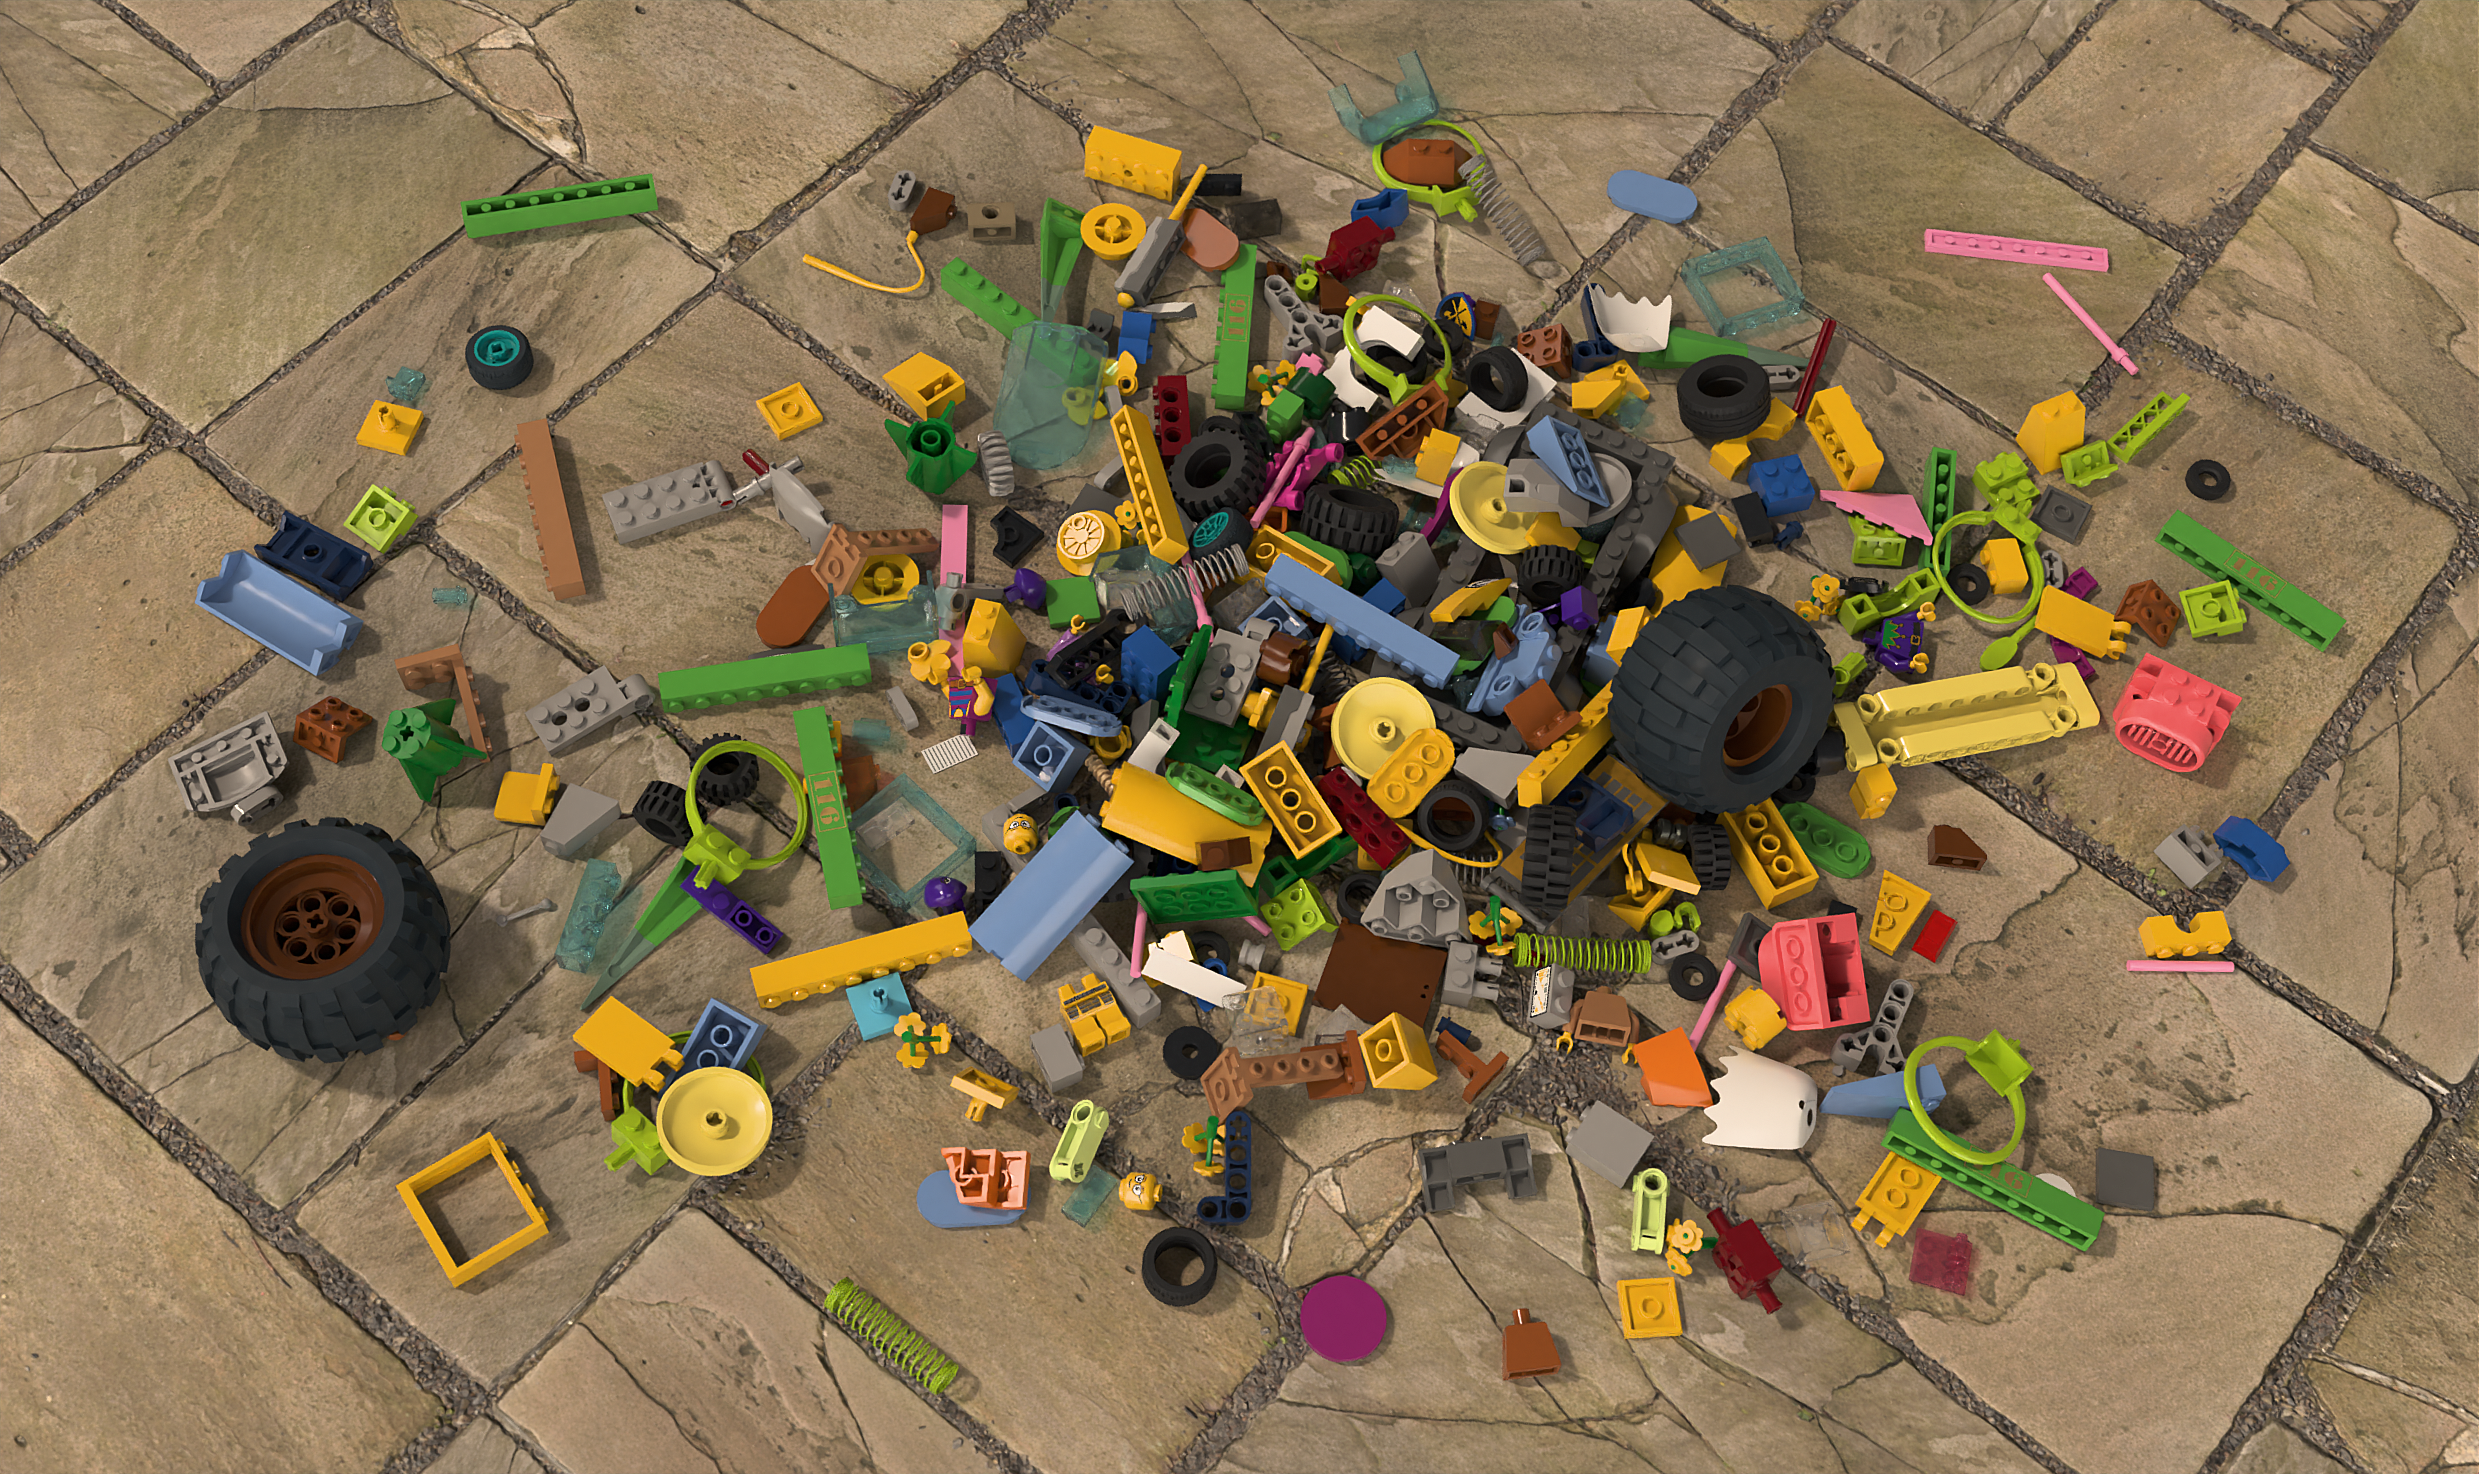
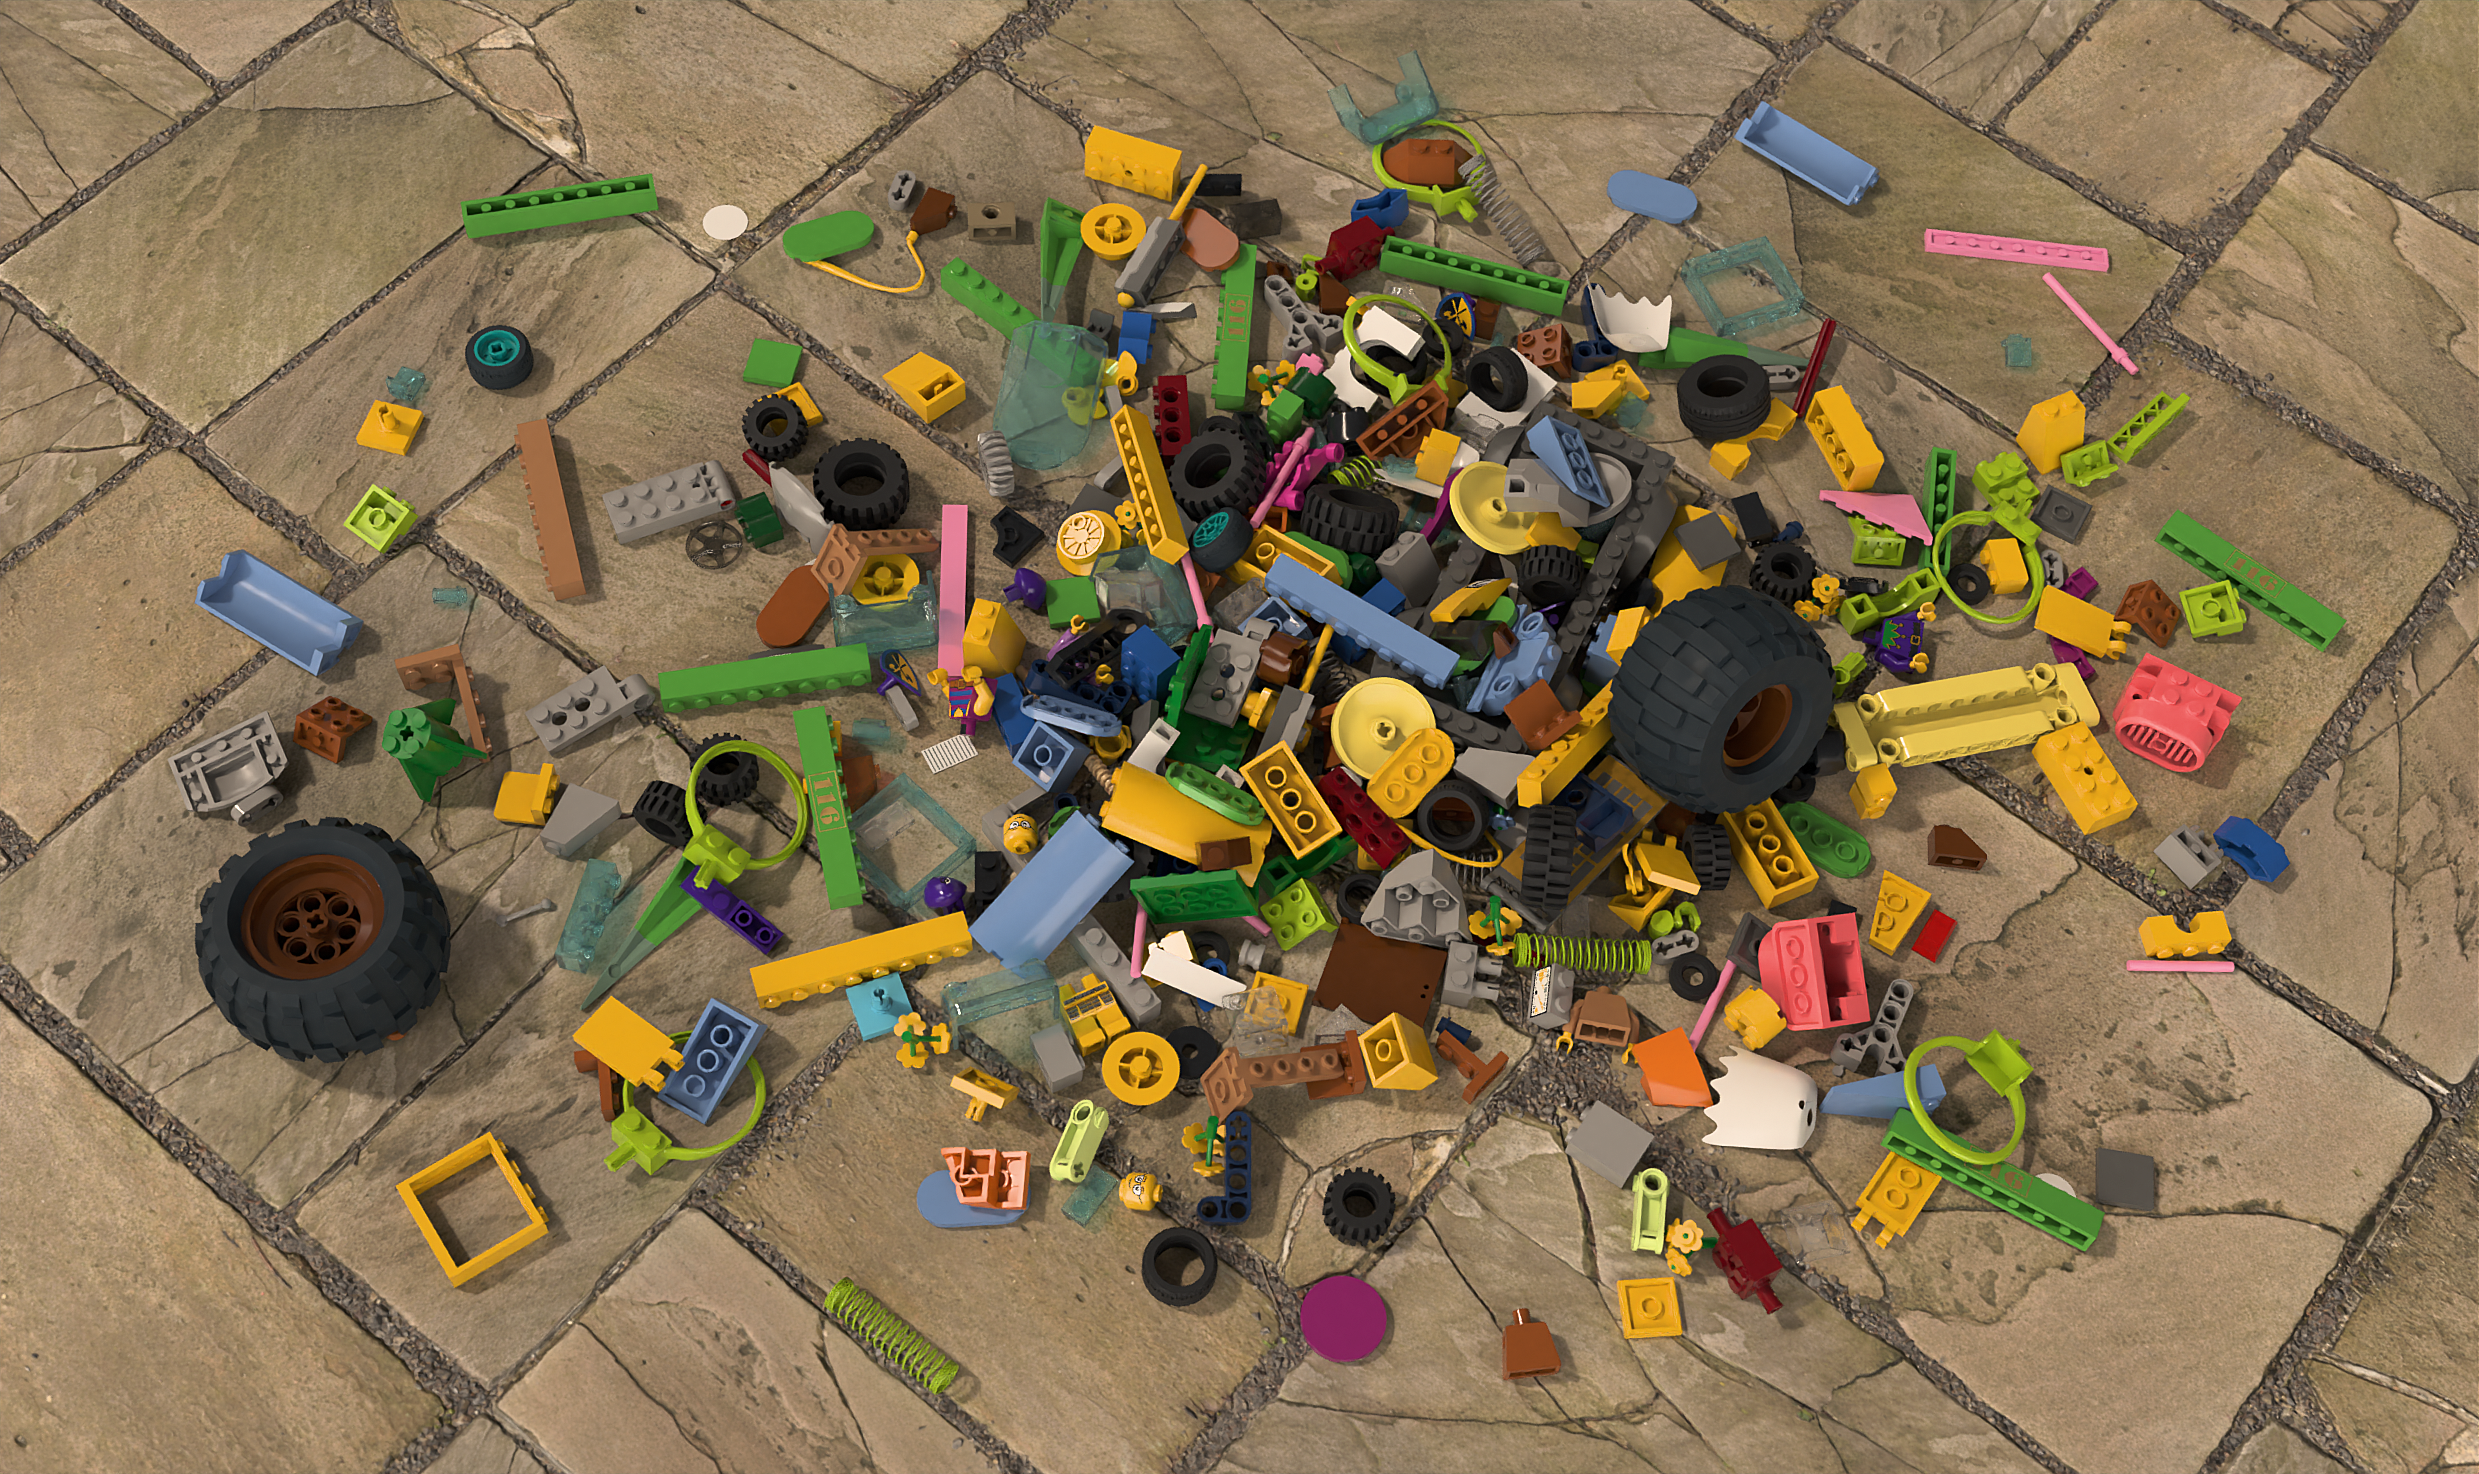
dark blue piece [254,511,374,602] -> none
light yellow dish [656,1067,773,1176] -> none
light grey pin [732,455,806,505] -> none
green brick [884,400,977,495] -> none
yellow plate [908,639,952,682] -> none
light grey piece [933,572,1004,631] -> none
light grey piece [1120,543,1250,621] -> none
dark grey bracket [1416,1133,1538,1213] -> none
dark purple brick [1561,585,1599,631] -> none
pearl dark grey wheel [1652,818,1688,850] -> none
blue brick [1746,454,1815,518] -> none
clear pink hinge [1908,1228,1973,1296] -> none
lime piece [1979,615,2037,672] -> none
black tyre [2185,459,2231,500] -> none
none -> clear smoke wheel [685,520,743,570]
none -> white sticker [703,205,748,240]
none -> dark green brick [734,492,784,549]
none -> black tyre [742,394,809,462]
none -> bright green tile [743,338,803,388]
none -> bright green tile [783,210,874,262]
none -> black tyre [813,437,910,532]
none -> shield [876,649,922,697]
none -> clear light blue windscreen [940,958,1059,1050]
none -> yellow wheel [1102,1032,1180,1105]
none -> black tyre [1322,1167,1396,1246]
none -> bright green brick [1379,235,1570,317]
none -> medium blue cylinder [1734,101,1880,206]
none -> black tyre [1749,541,1817,609]
none -> clear light blue bracket [2001,334,2031,368]
none -> yellow brick [2031,721,2138,836]

